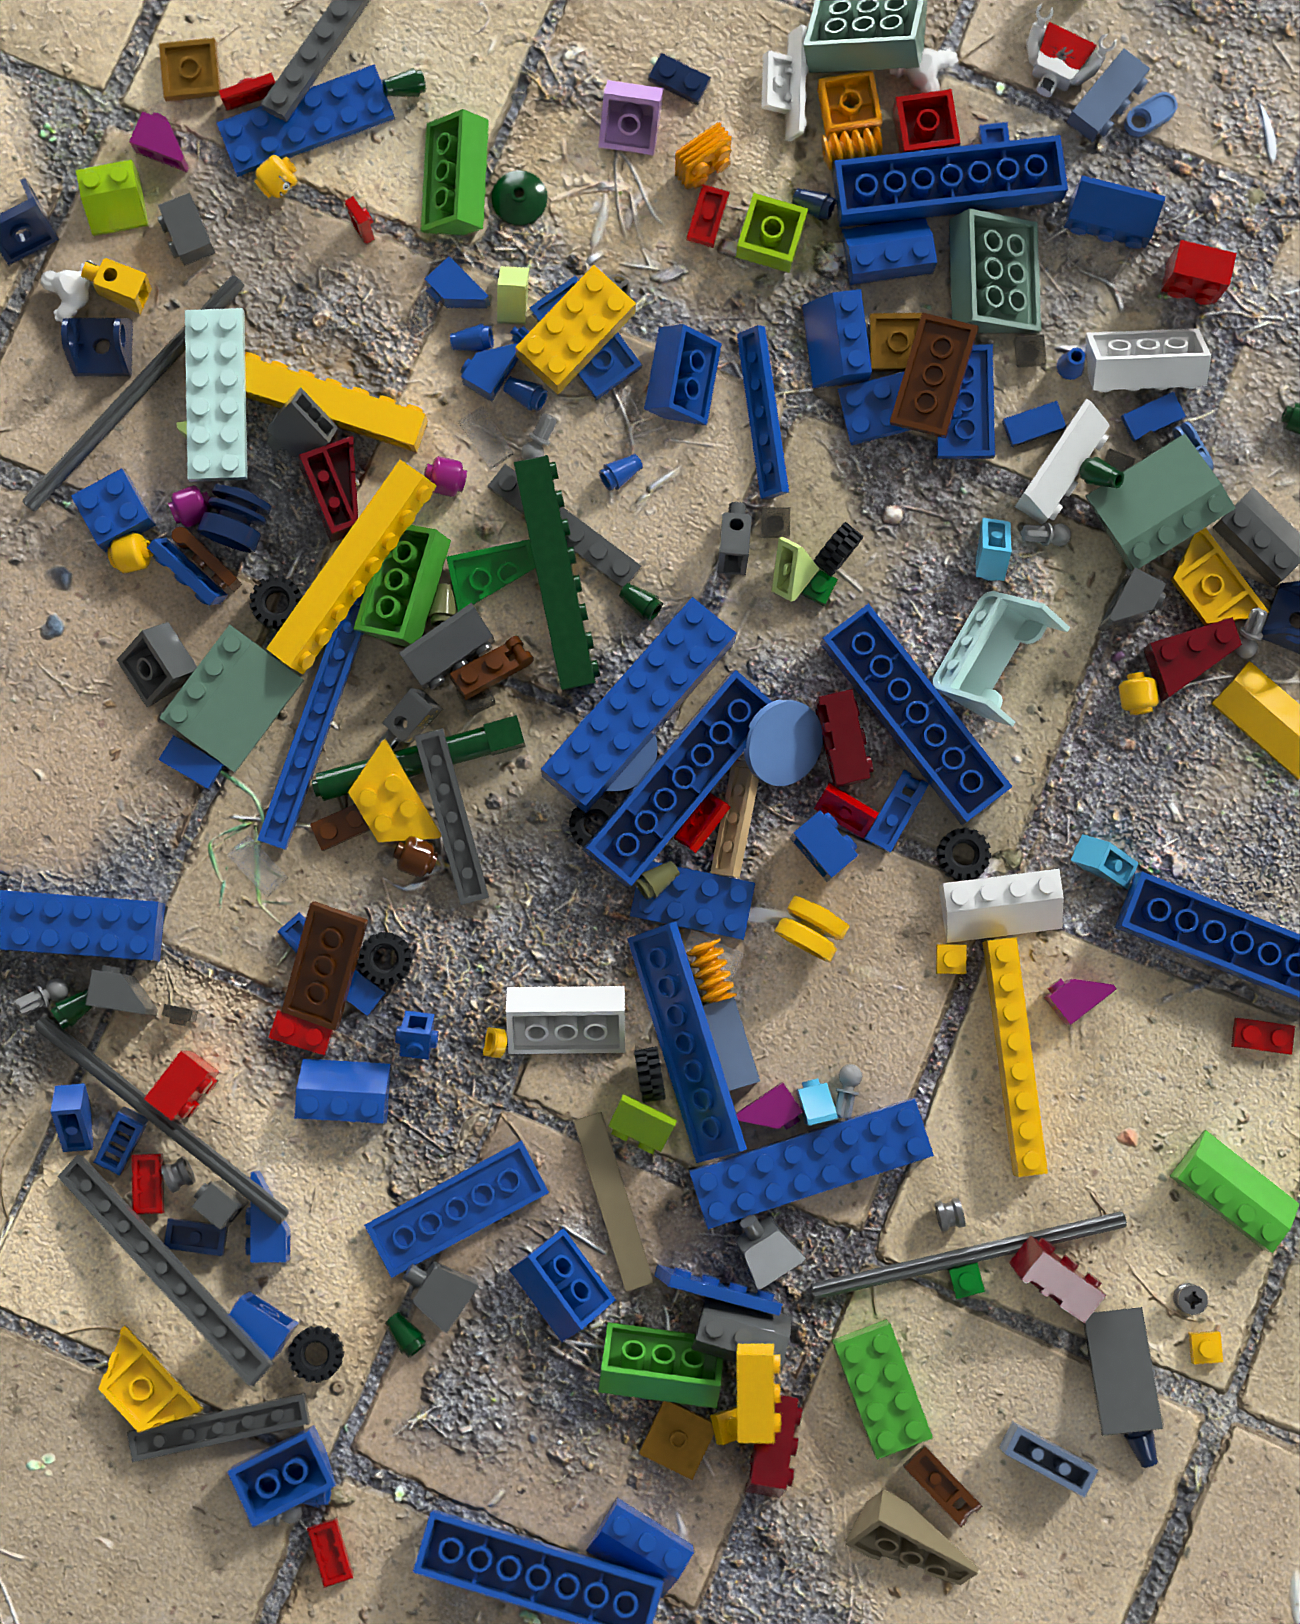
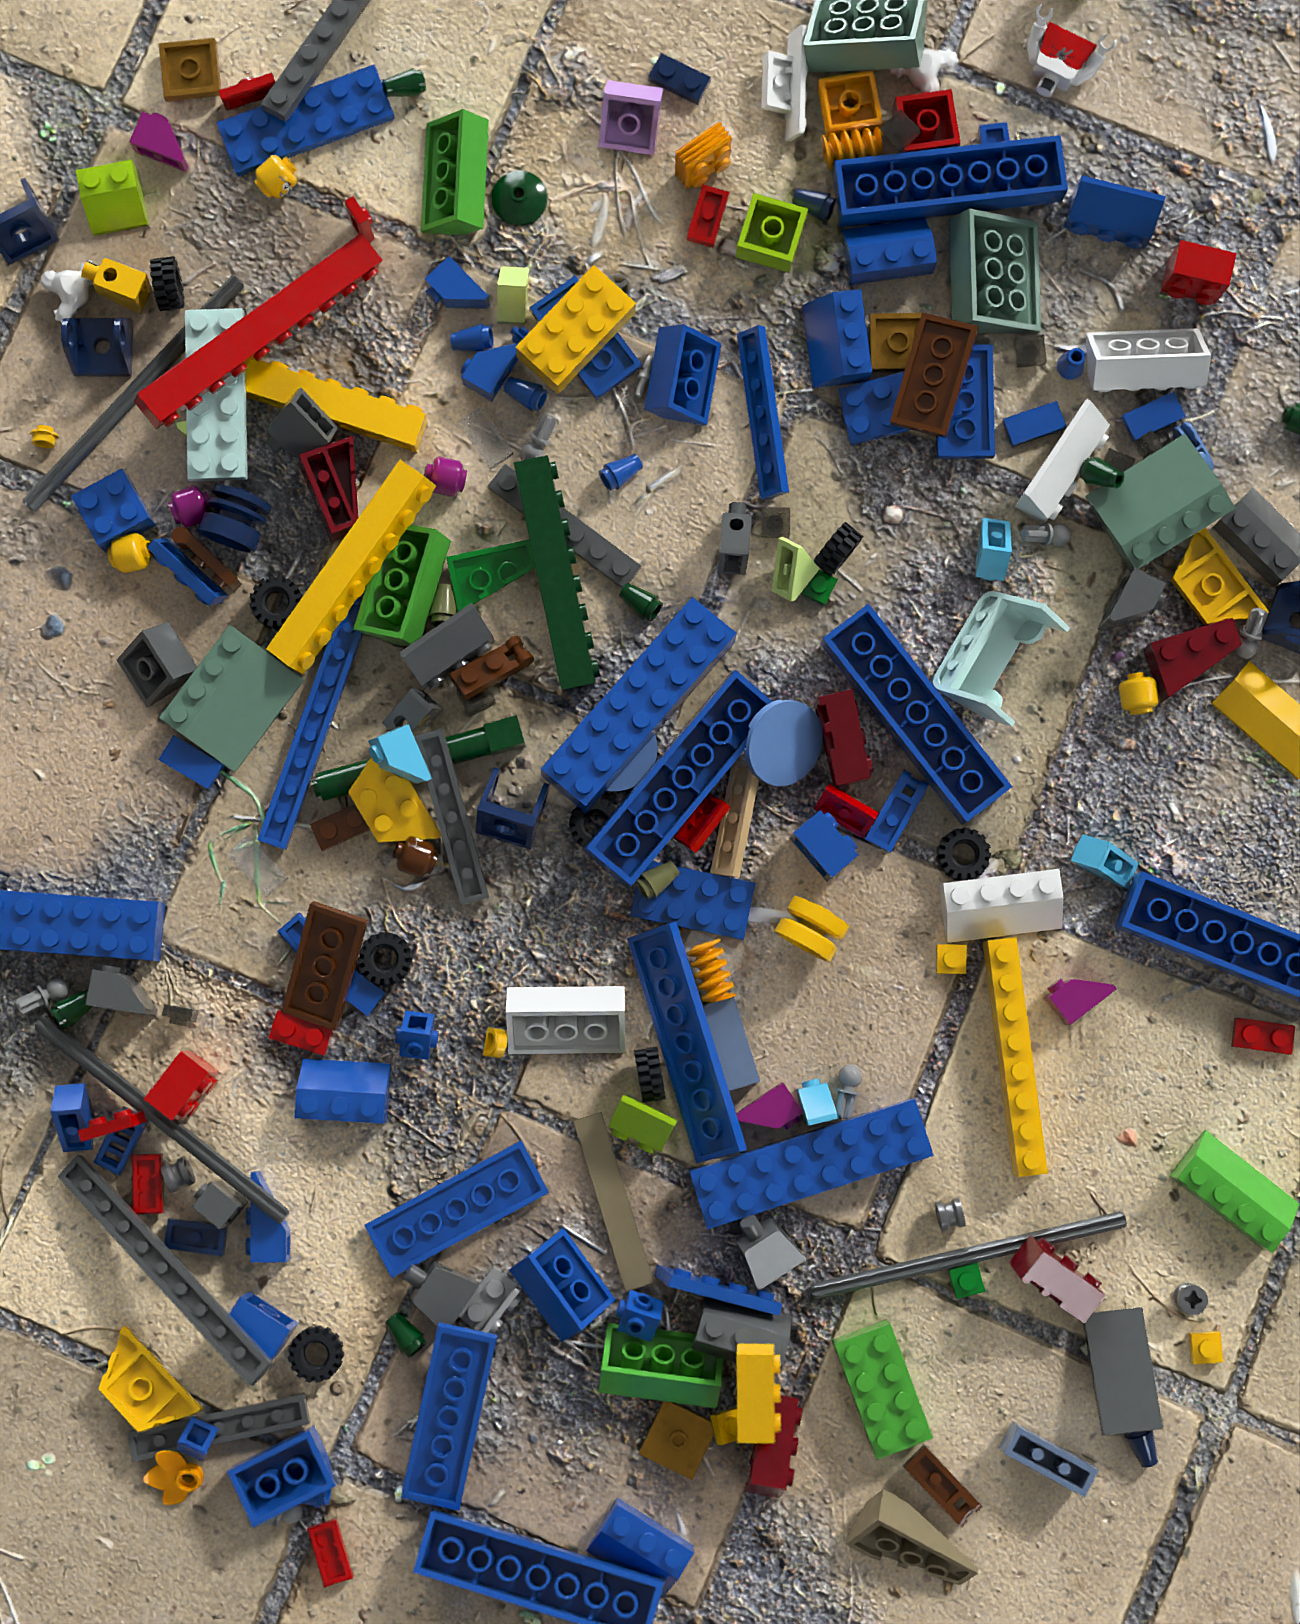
dark grey brick [157,193,216,266] -> none
sand blue brick [1067,48,1151,142] -> none
medium blue piece [1124,92,1177,137] -> none
none -> yellow plate [30,425,59,448]
none -> red plate [78,1108,147,1142]
none -> red brick [134,233,383,429]
none -> light orange plate [143,1450,204,1505]
none -> black tyre [150,256,185,311]
none -> blue slope [176,1416,219,1462]
none -> medium azure slope [368,724,432,783]
none -> blue plate [401,1322,498,1511]
none -> light grey bracket [459,1267,522,1334]
none -> dark blue hose [475,767,550,850]
none -> blue brick [615,1290,664,1342]
none -> white hand [635,355,654,397]
none -> clear smoke plate [880,110,921,153]

